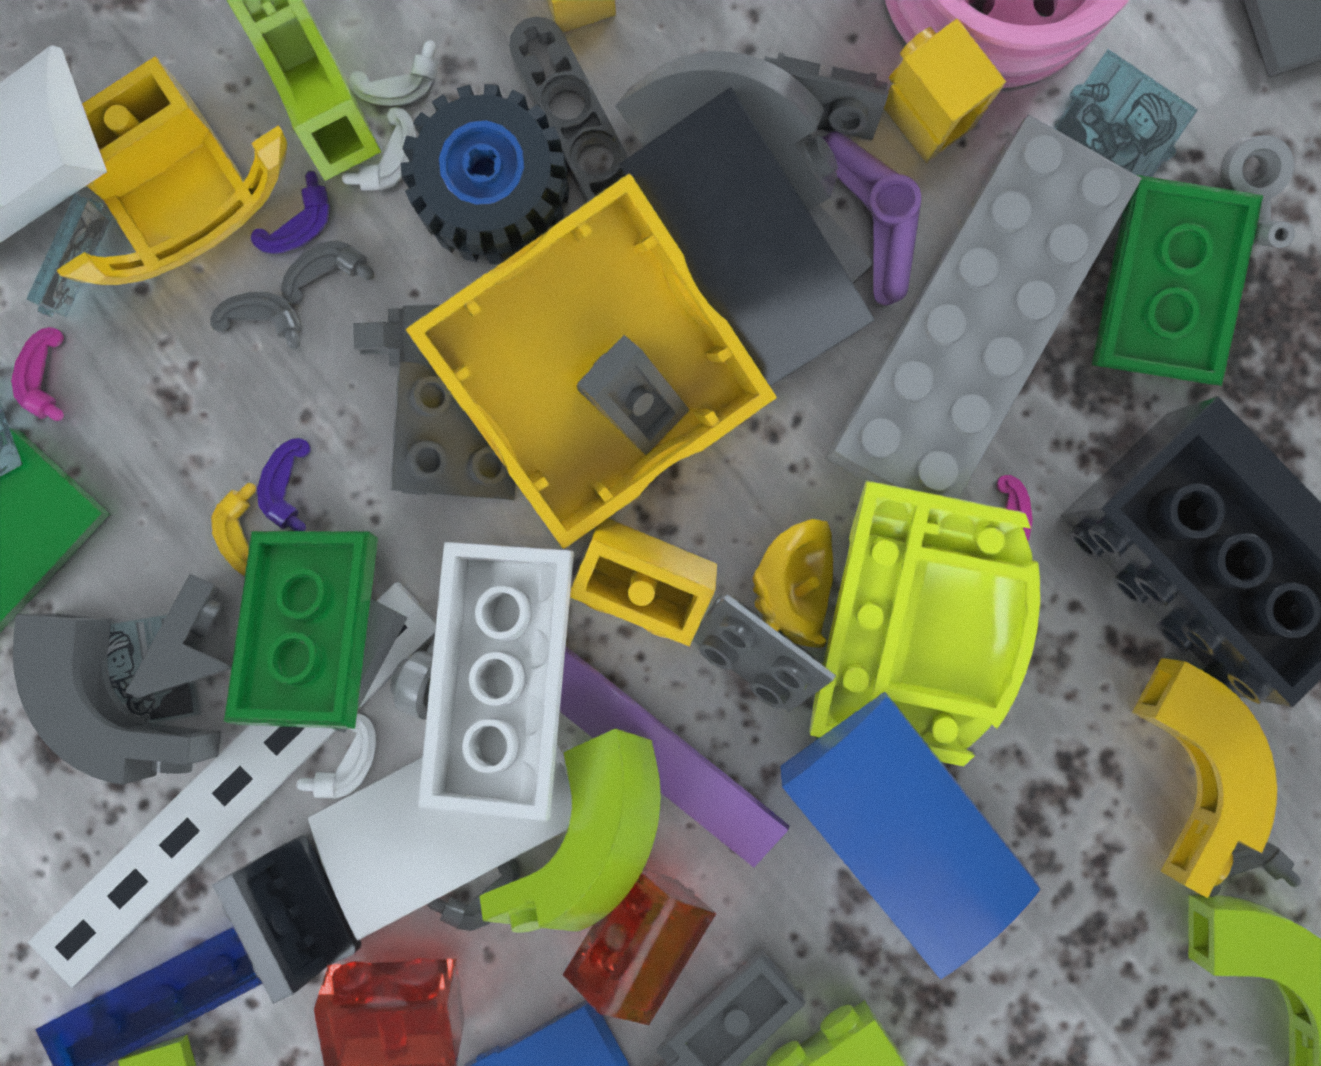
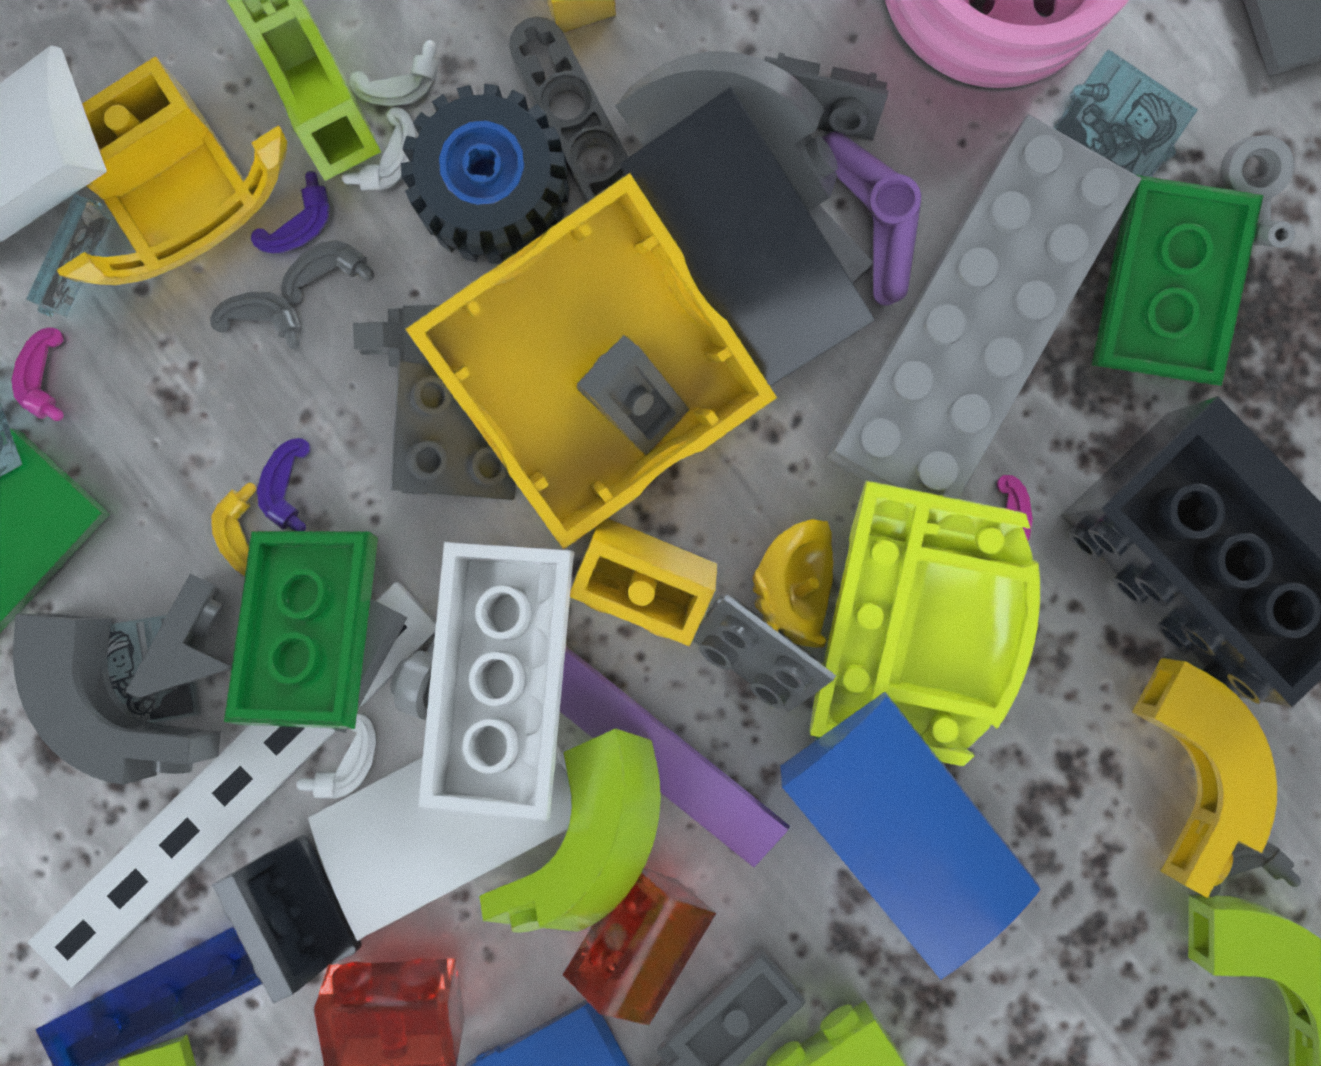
dark grey piece [427,859,520,931] -> none
yellow piece [884,18,1006,164] -> none

